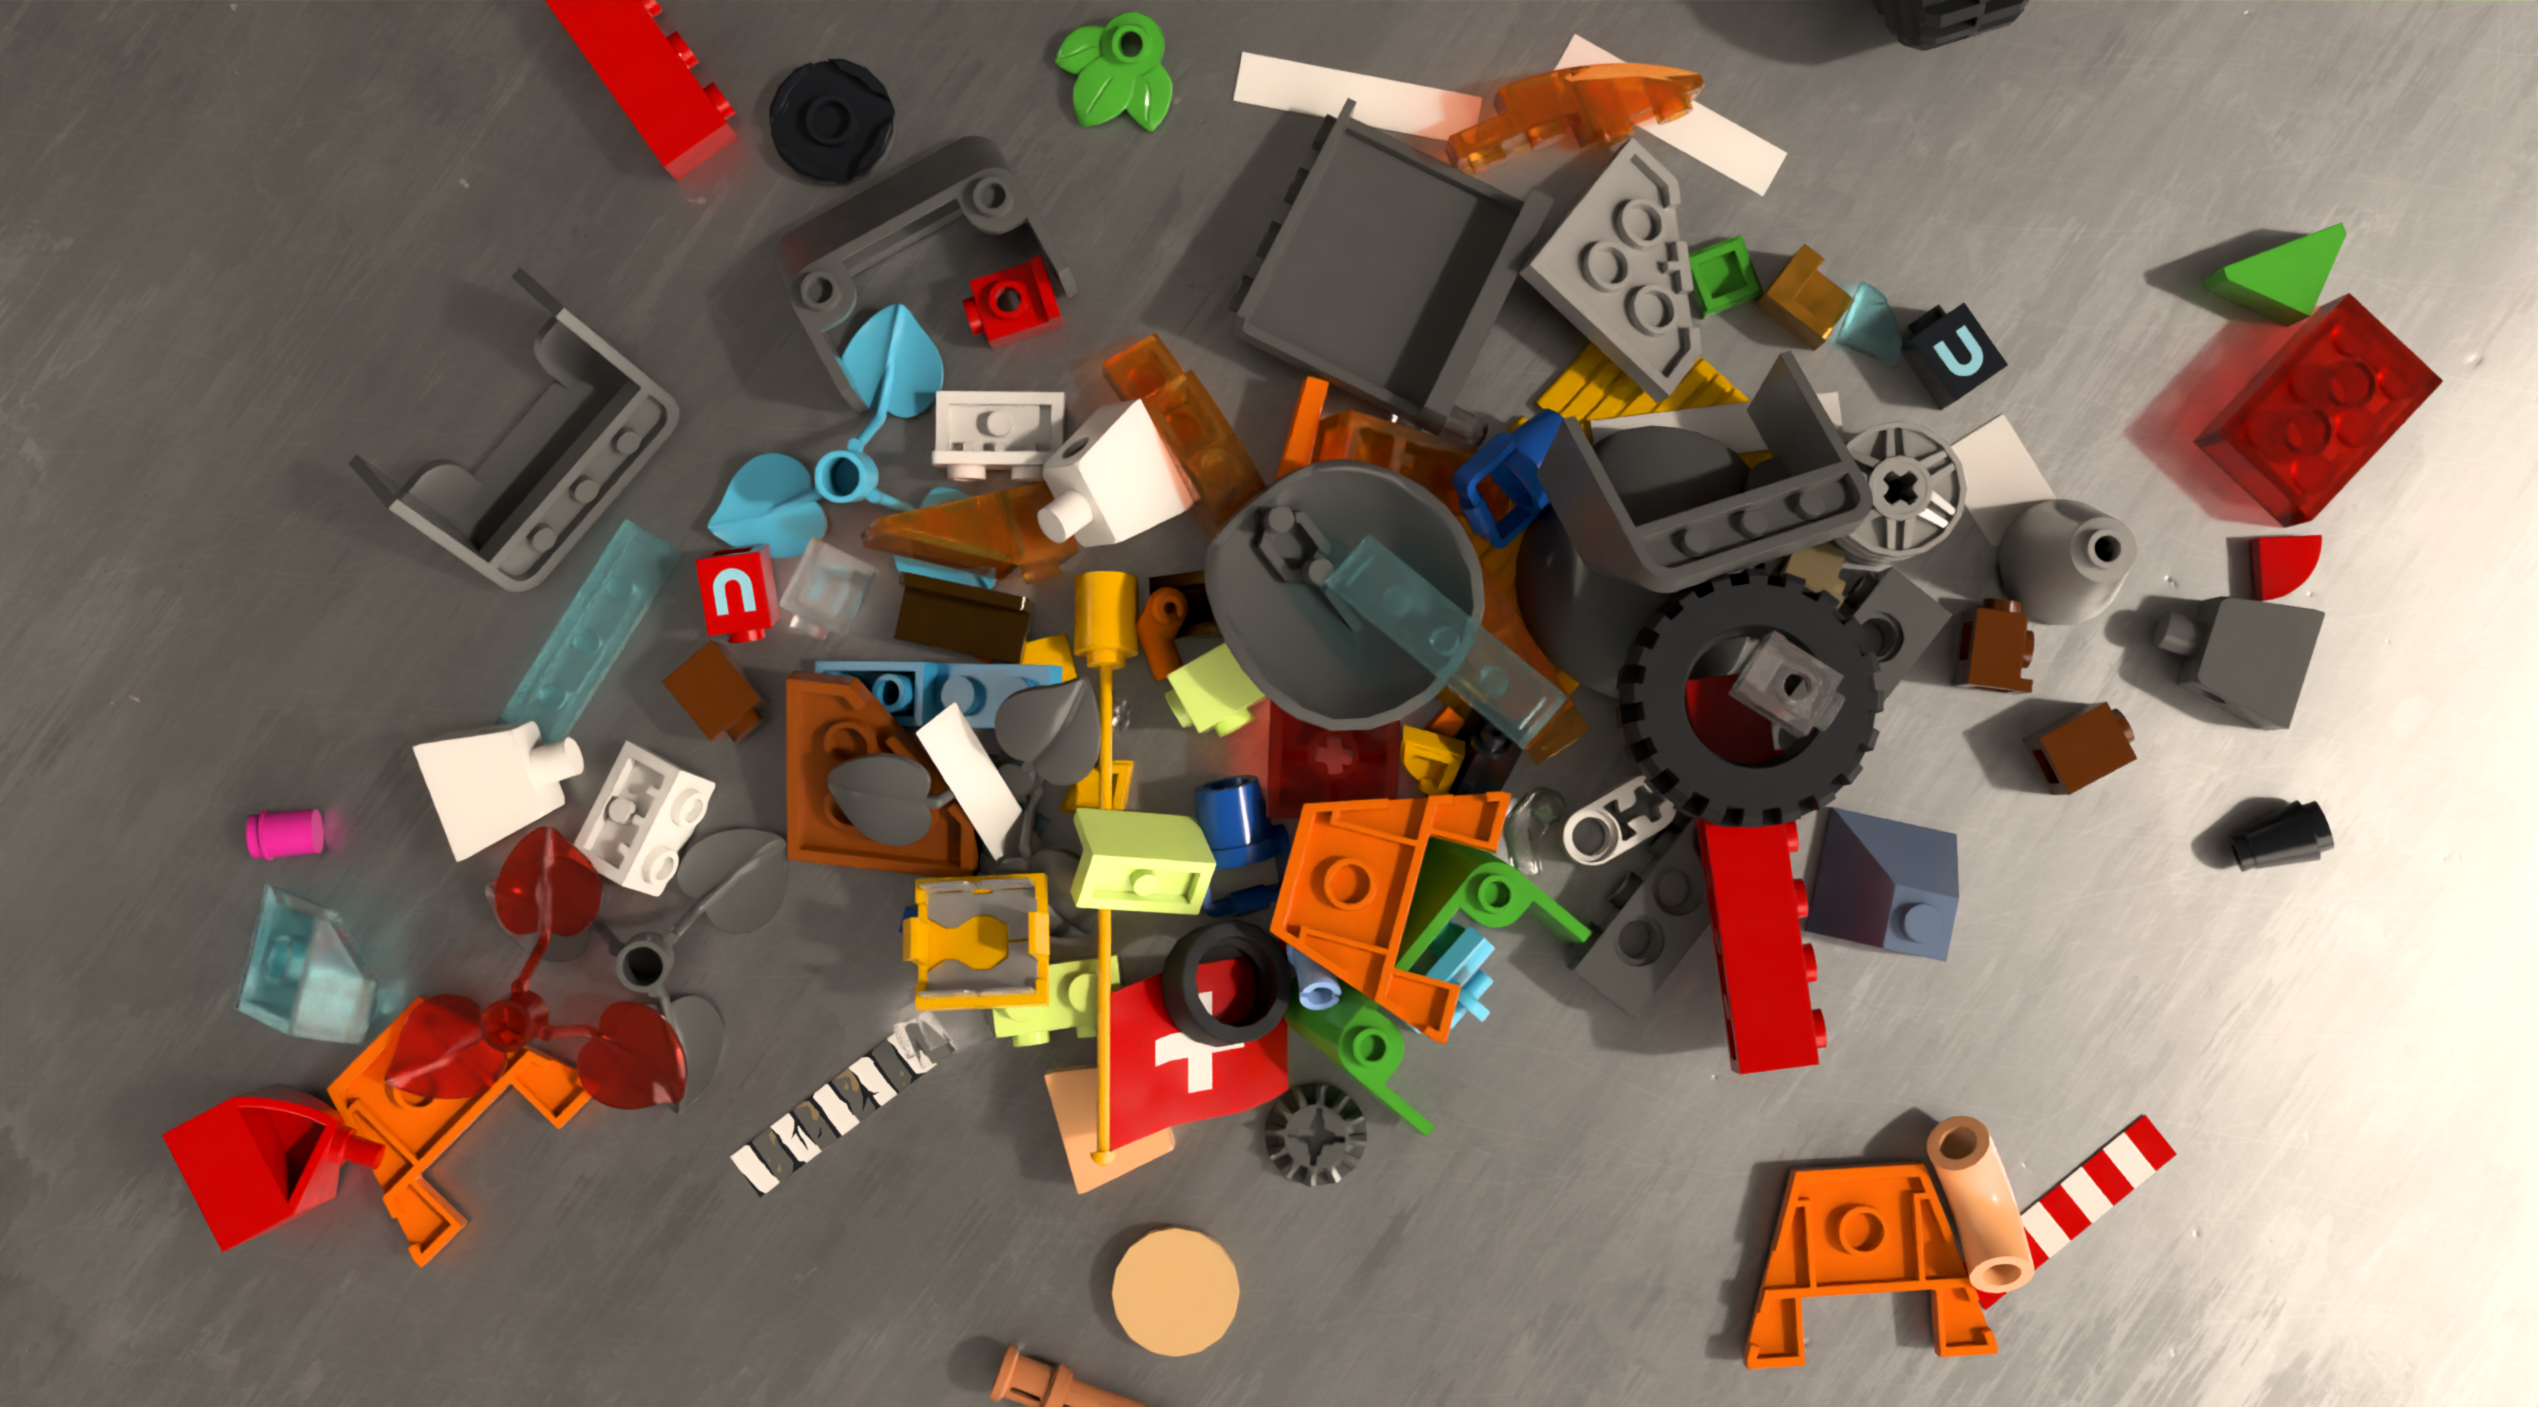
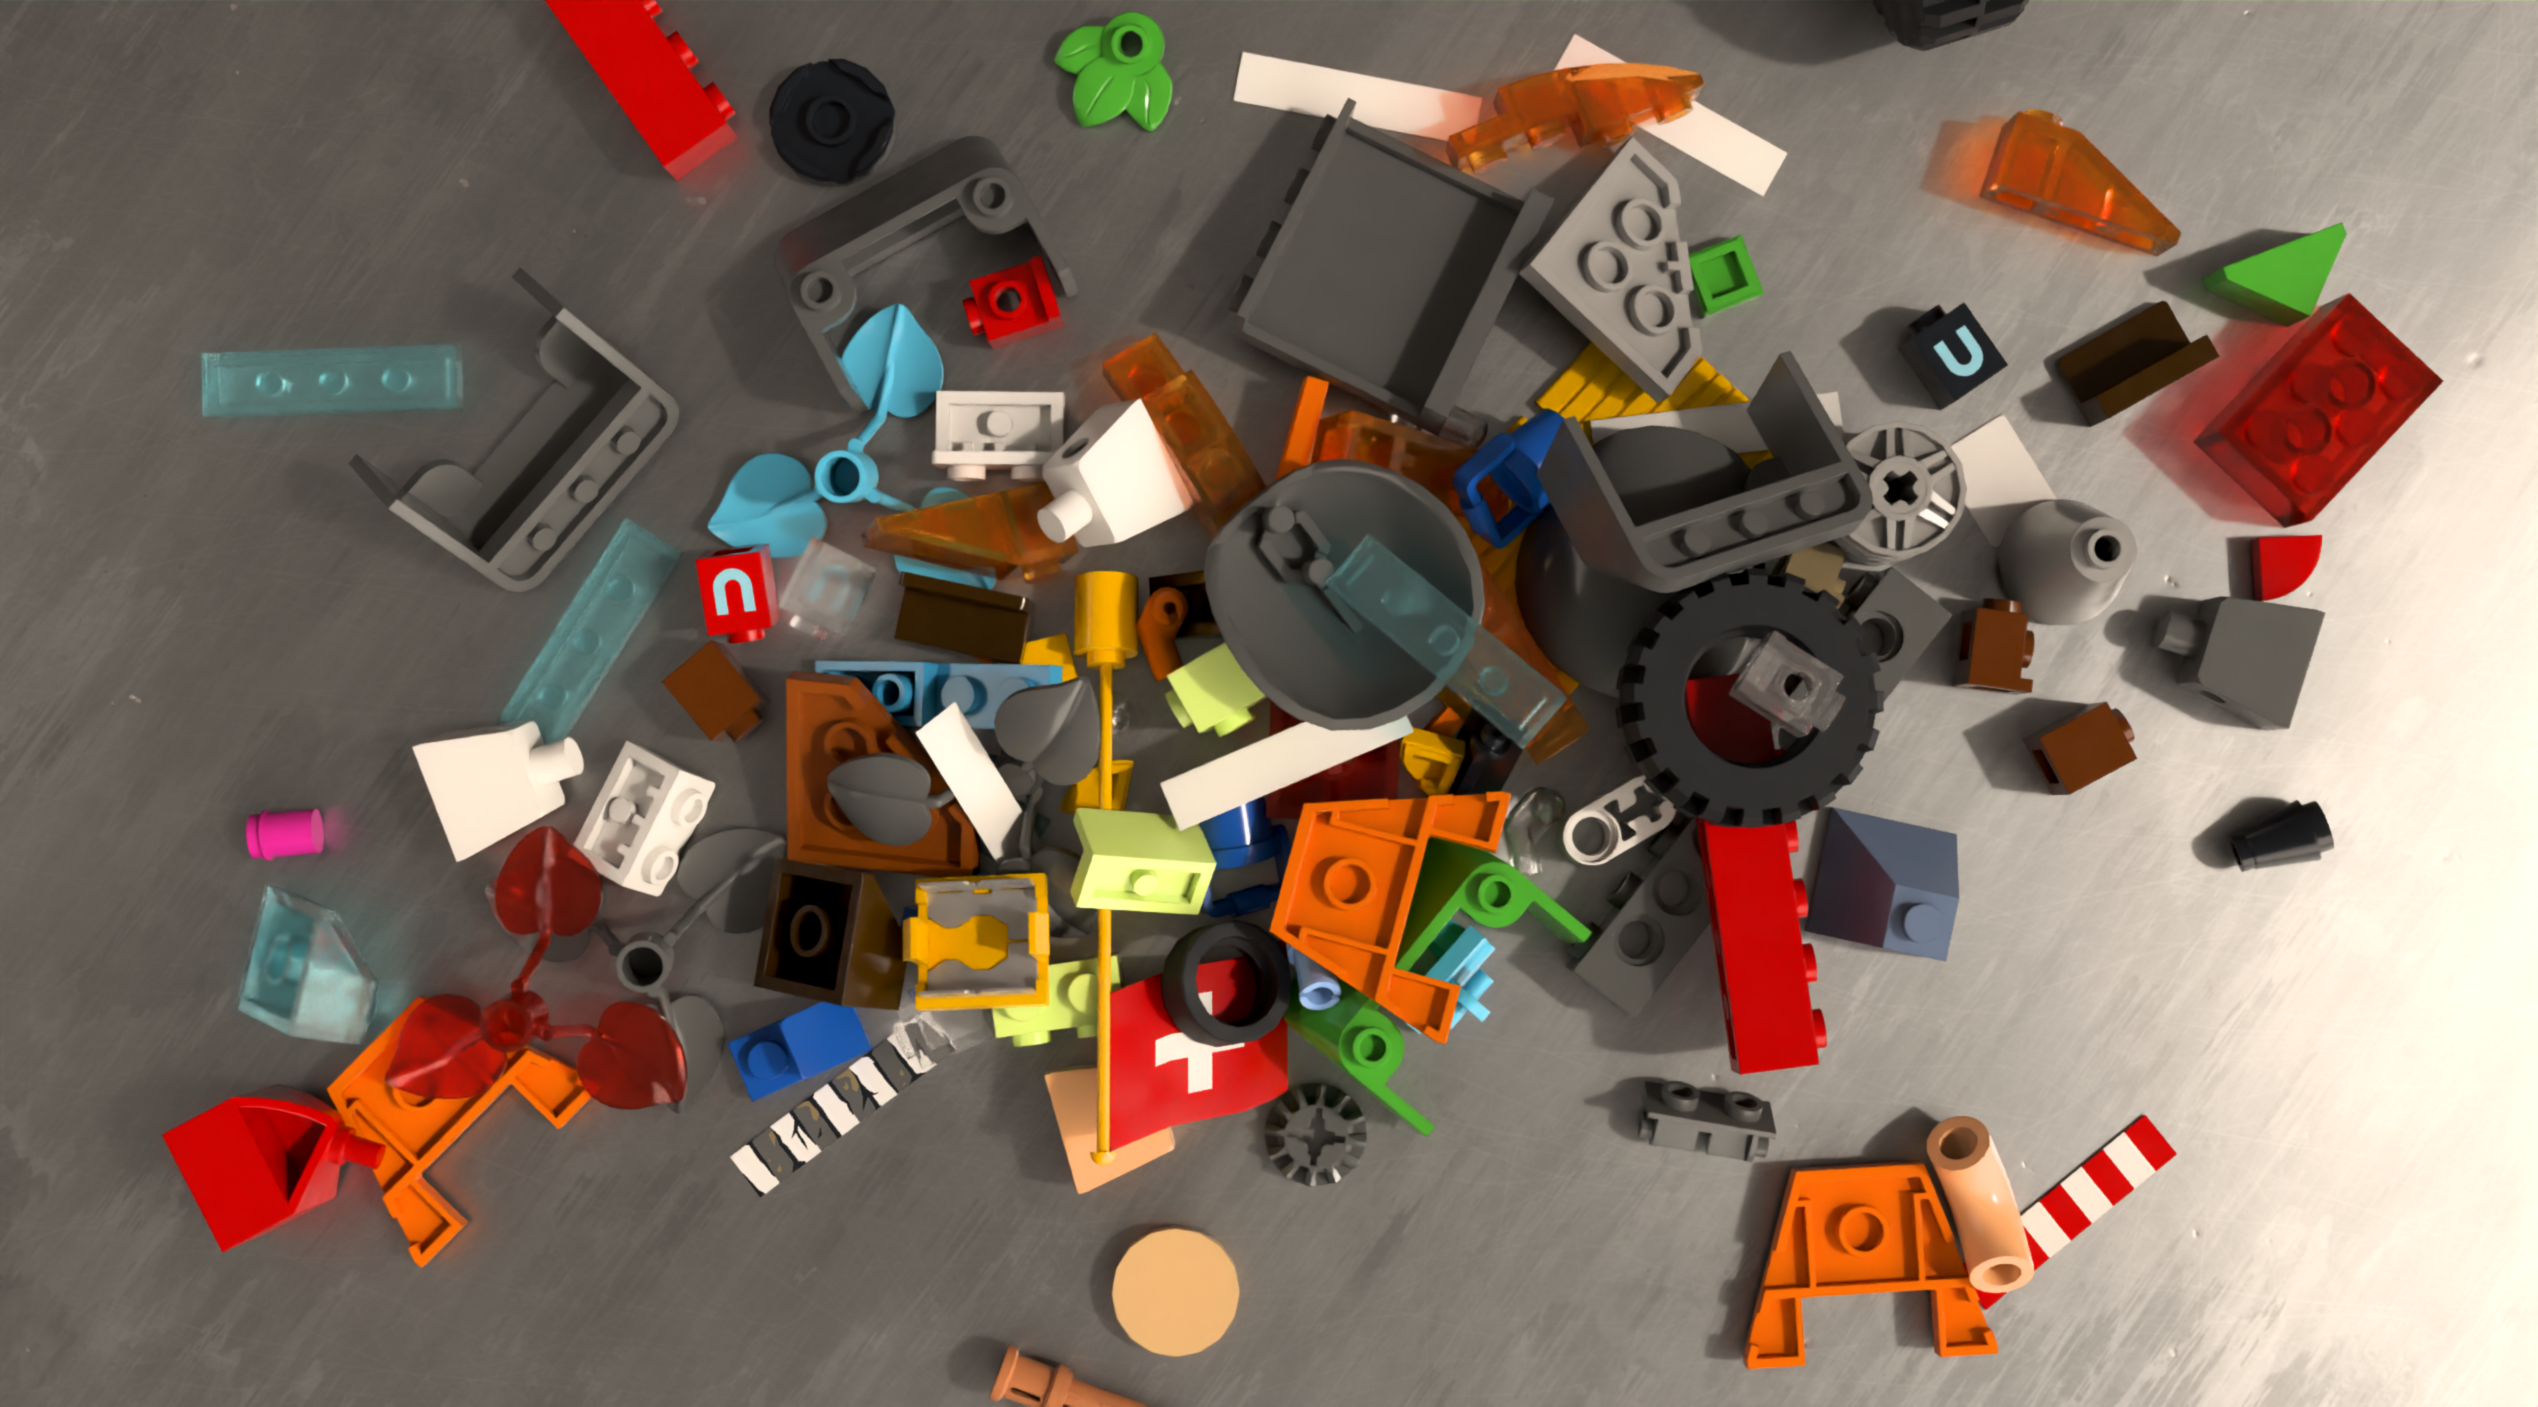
pearl gold panel [1755,244,1853,351] -> none
clear light blue tile [1835,281,1902,366] -> none
none -> clear light blue tile [201,344,463,419]
none -> blue slope [727,1002,873,1102]
none -> dark brown slope [754,858,907,1011]
none -> white sticker [1160,715,1414,831]
none -> dark grey hinge [1638,1081,1777,1162]
none -> clear orange slope [1979,109,2181,257]
none -> dark brown panel [2055,301,2220,427]

